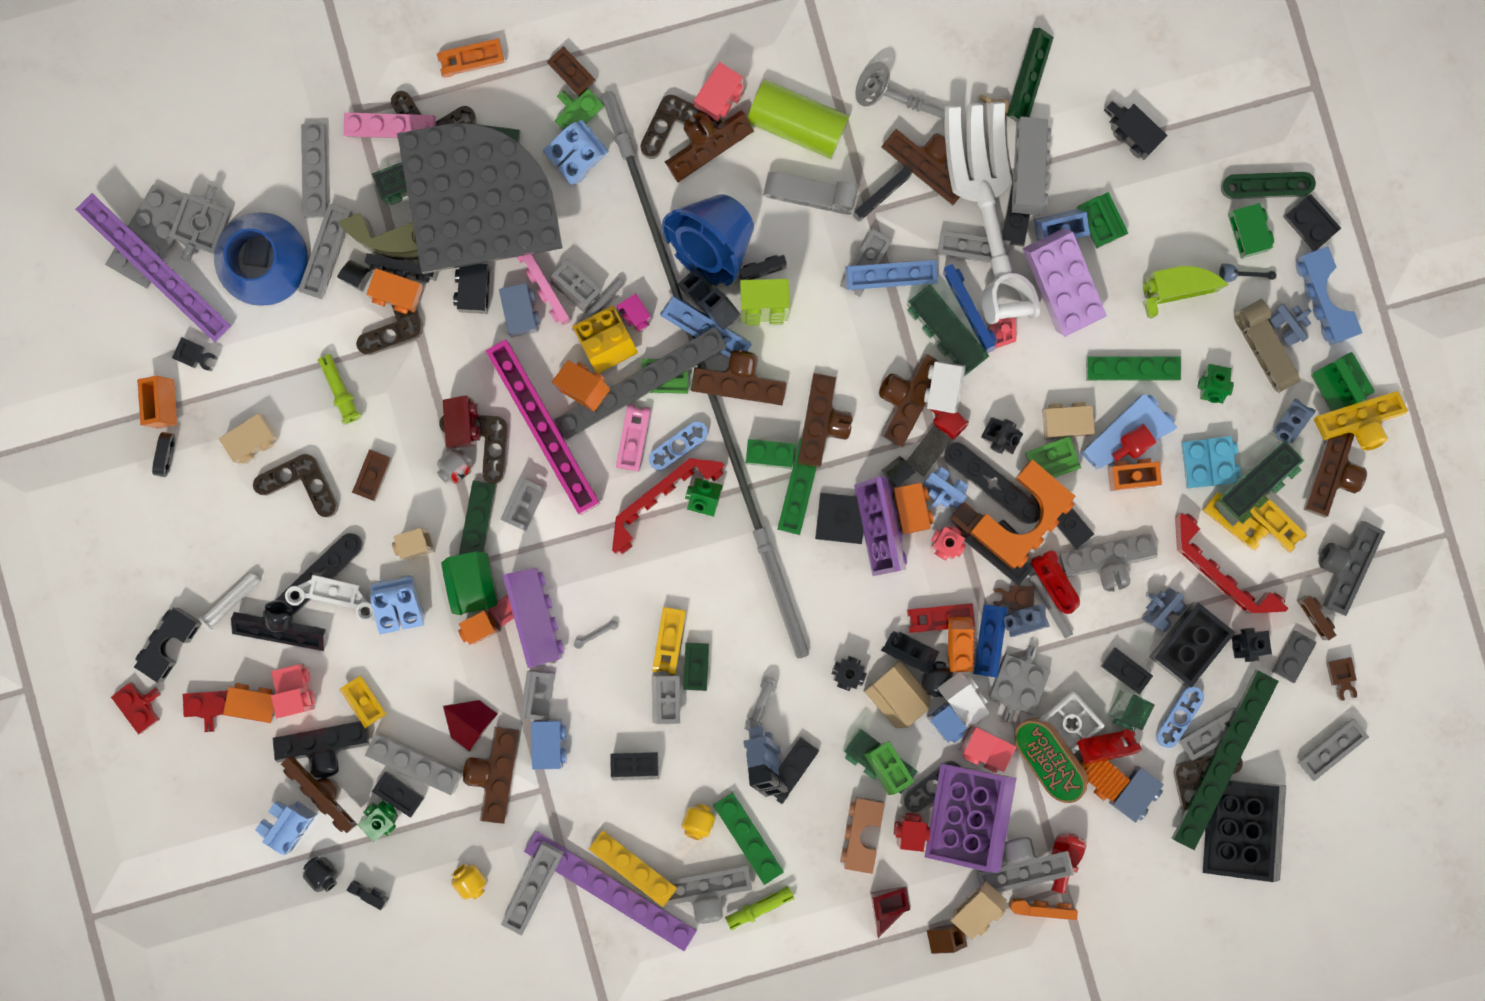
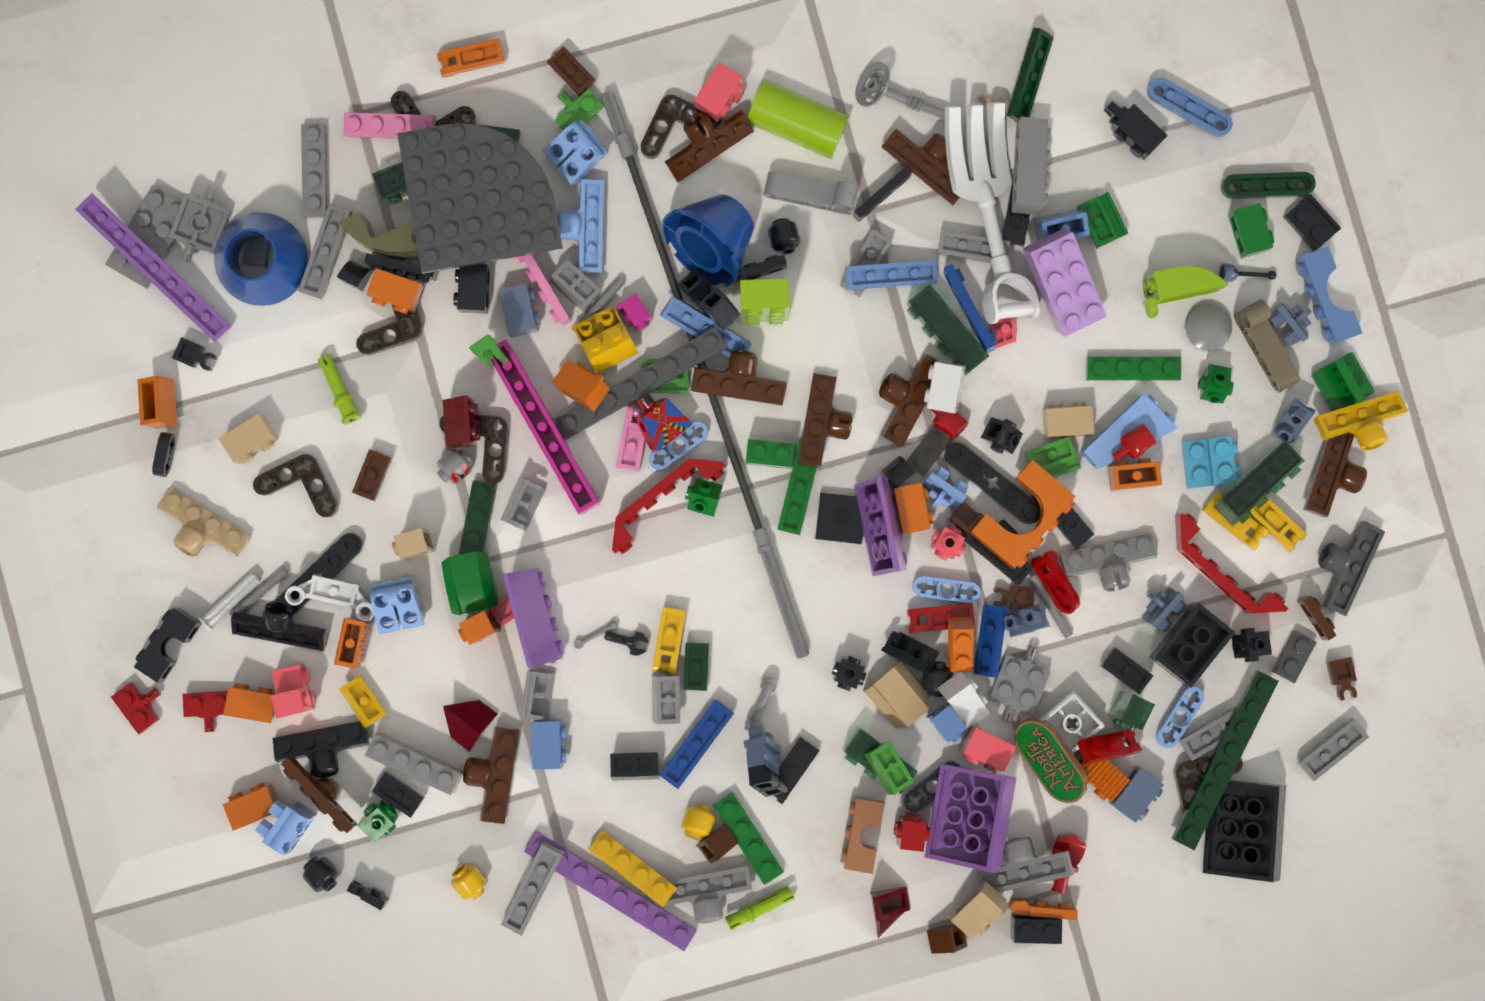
none -> tan plate [157,487,250,557]
none -> orange brick [222,783,278,831]
none -> light grey bar [229,567,289,617]
none -> orange brick [334,617,371,669]
none -> bright green hinge [469,334,509,369]
none -> light blue plate [557,179,604,274]
none -> black bar [604,631,649,656]
none -> torso [635,392,693,452]
none -> blue plate [659,699,734,789]
none -> reddish brown brick [696,824,739,864]
none -> black head [768,218,801,255]
none -> light blue beam [912,576,981,603]
none -> black brick [1010,914,1062,944]
none -> medium blue plate [1147,78,1233,137]
none -> light grey dish [1184,304,1232,351]

